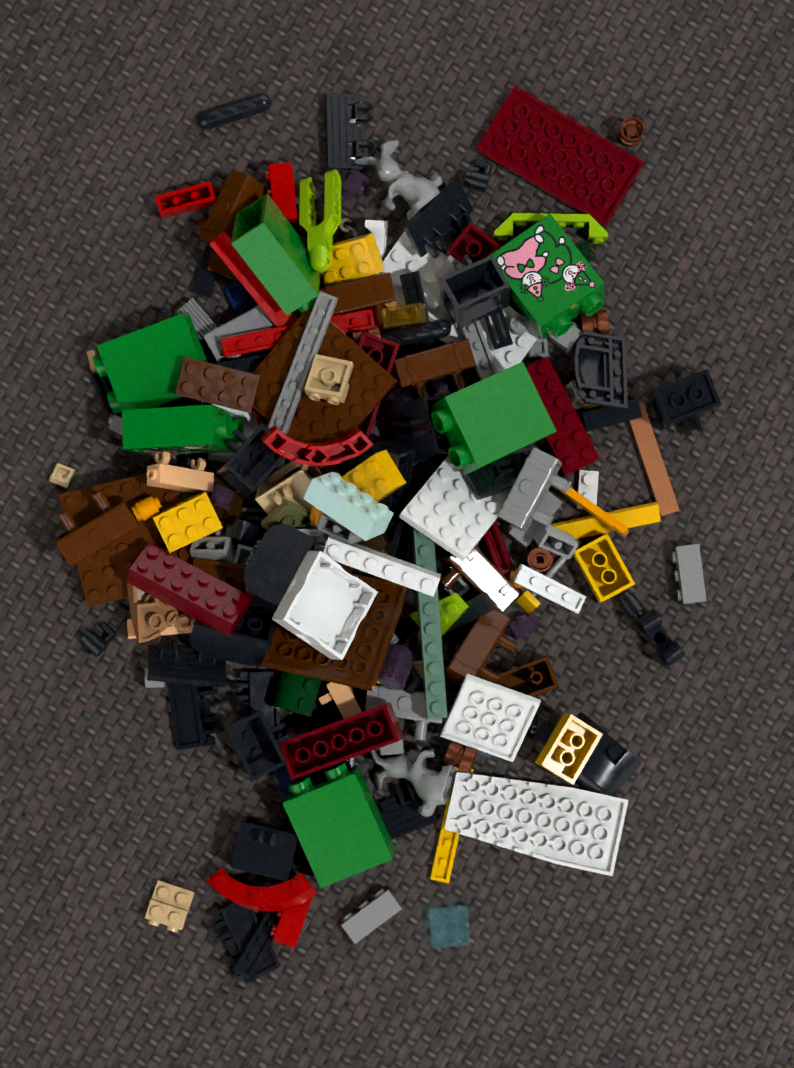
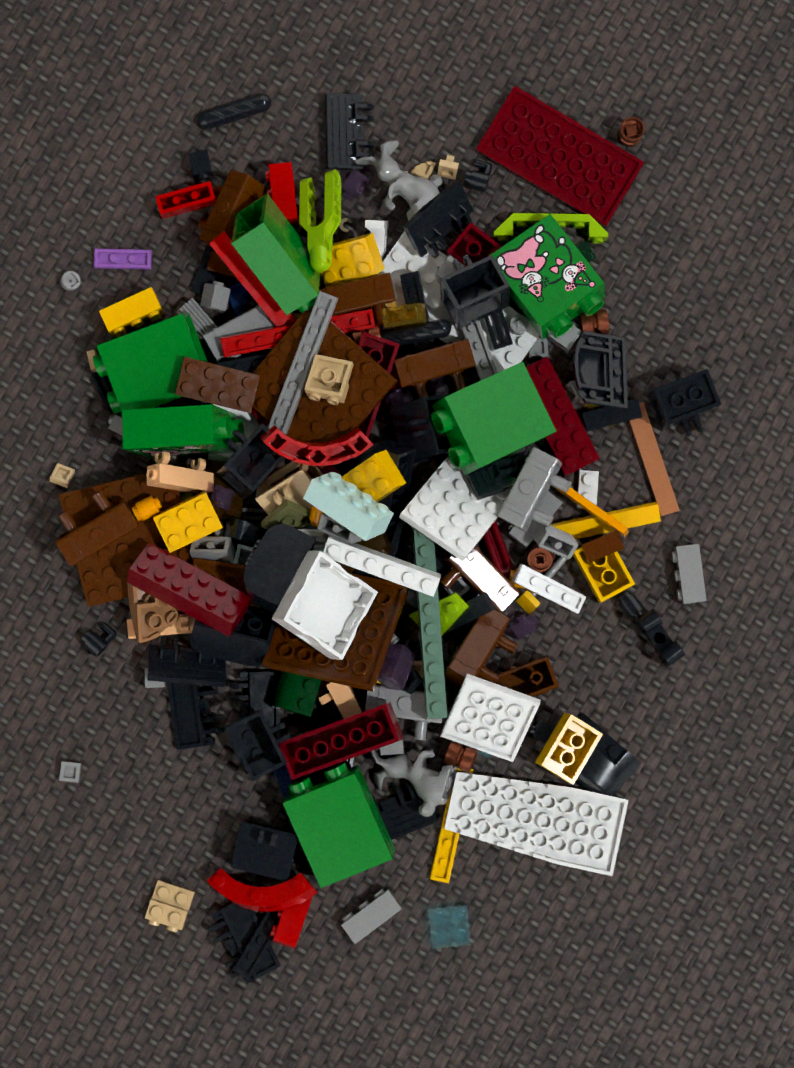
none -> light grey plate [59,761,82,783]
none -> light grey tile [60,271,81,291]
none -> medium lavender tile [94,248,152,270]
none -> yellow brick [99,287,165,338]
none -> black brick [189,149,213,181]
none -> light grey brick [200,281,231,311]
none -> tan tile [411,161,436,180]
none -> tan tile [437,154,459,180]
none -> reddish brown tile [581,531,624,563]

